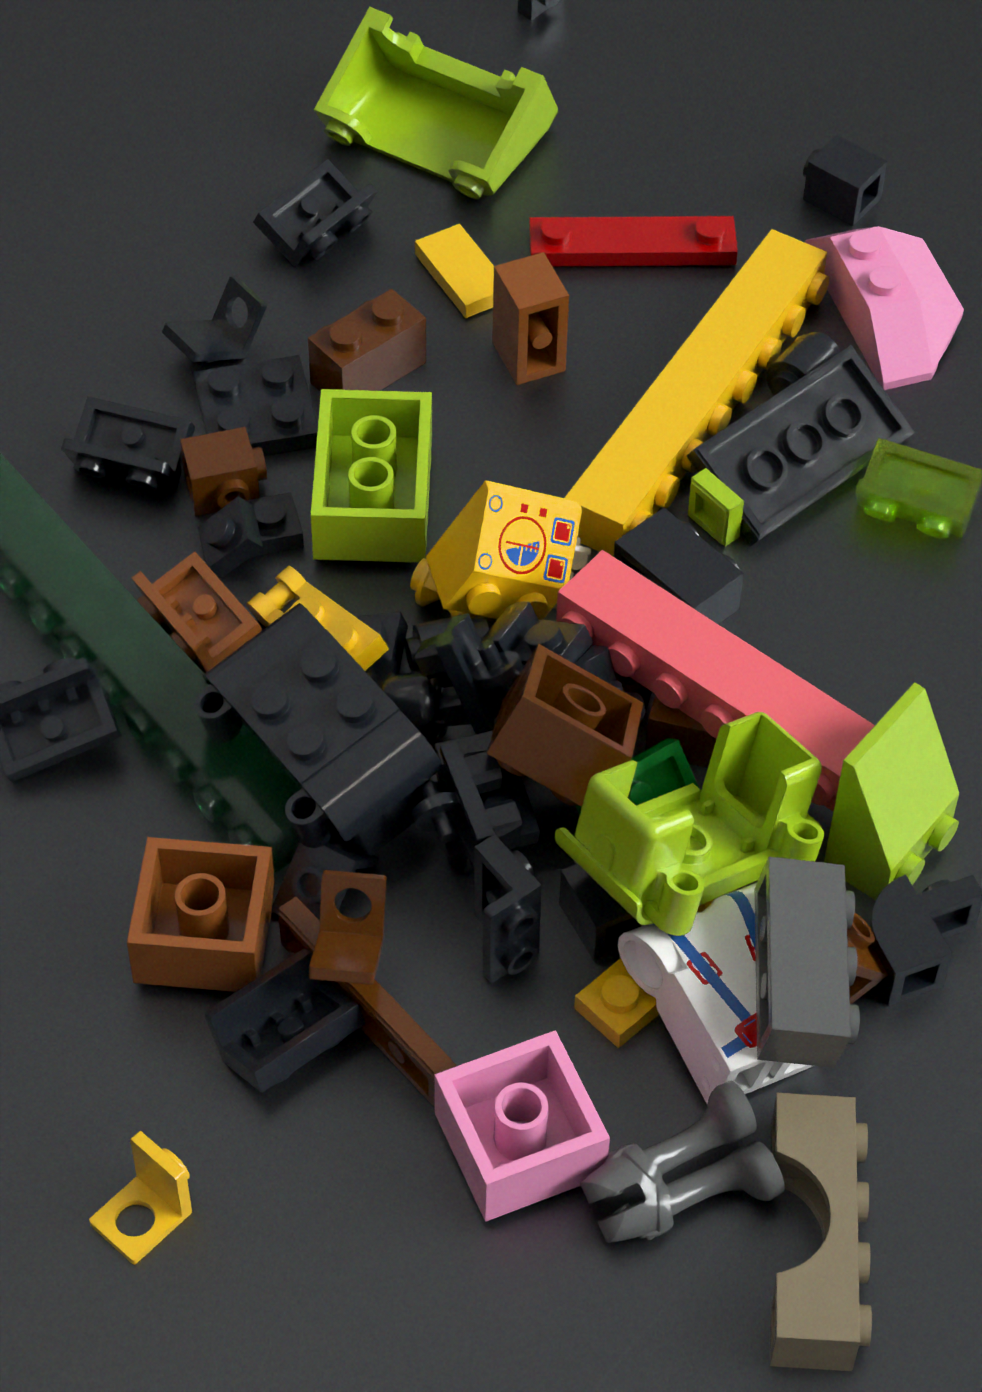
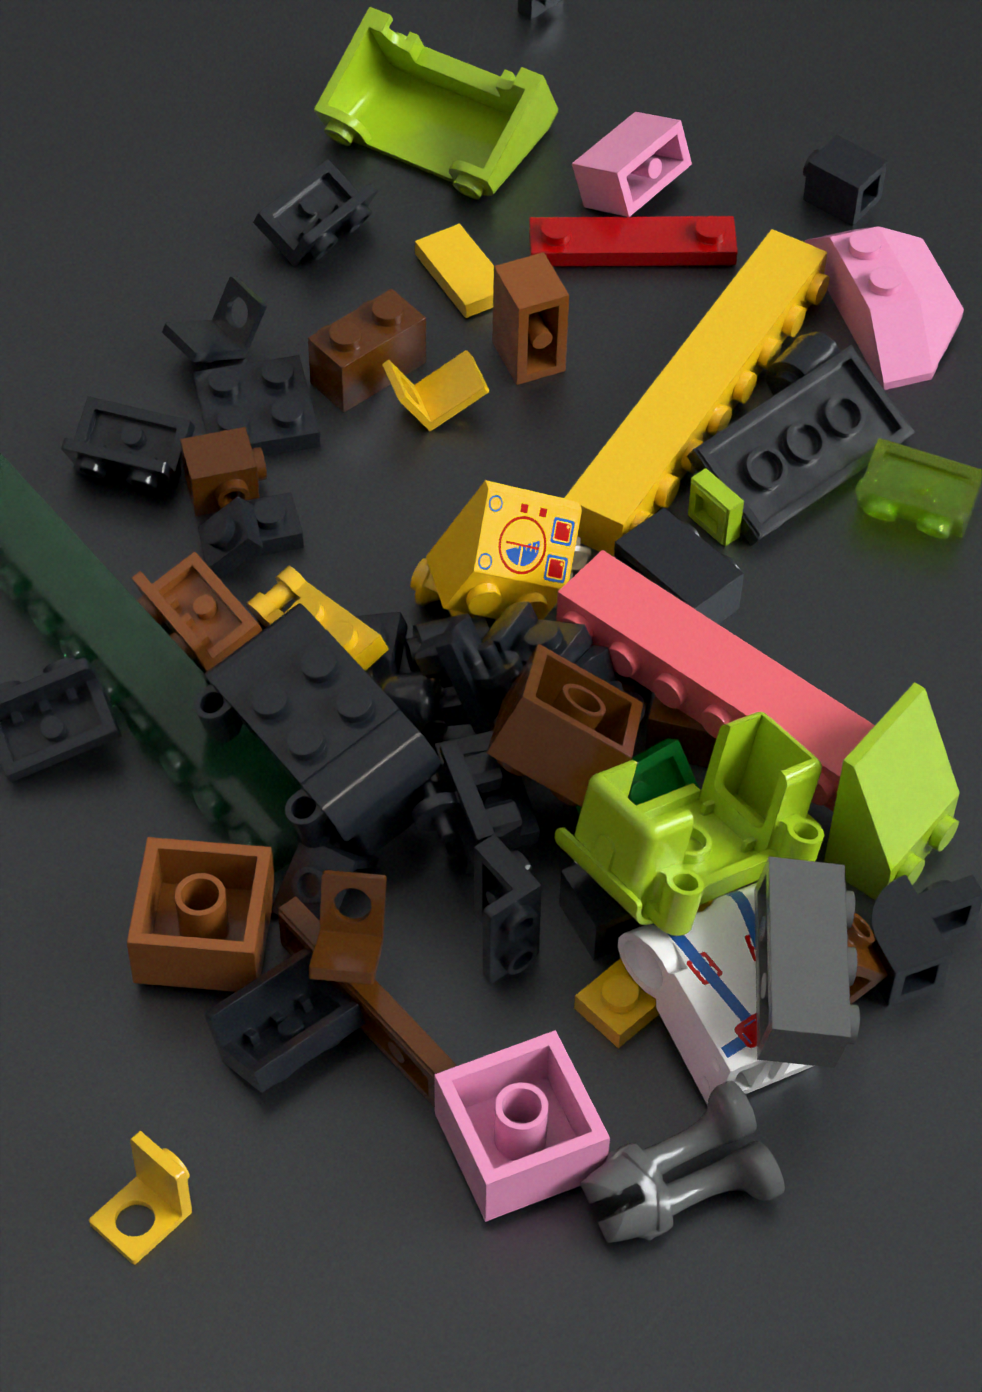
lime brick [311,389,432,562] -> none
dark tan arch [770,1093,872,1371] -> none
none -> yellow bracket [382,350,489,432]
none -> bright pink brick [572,112,692,217]

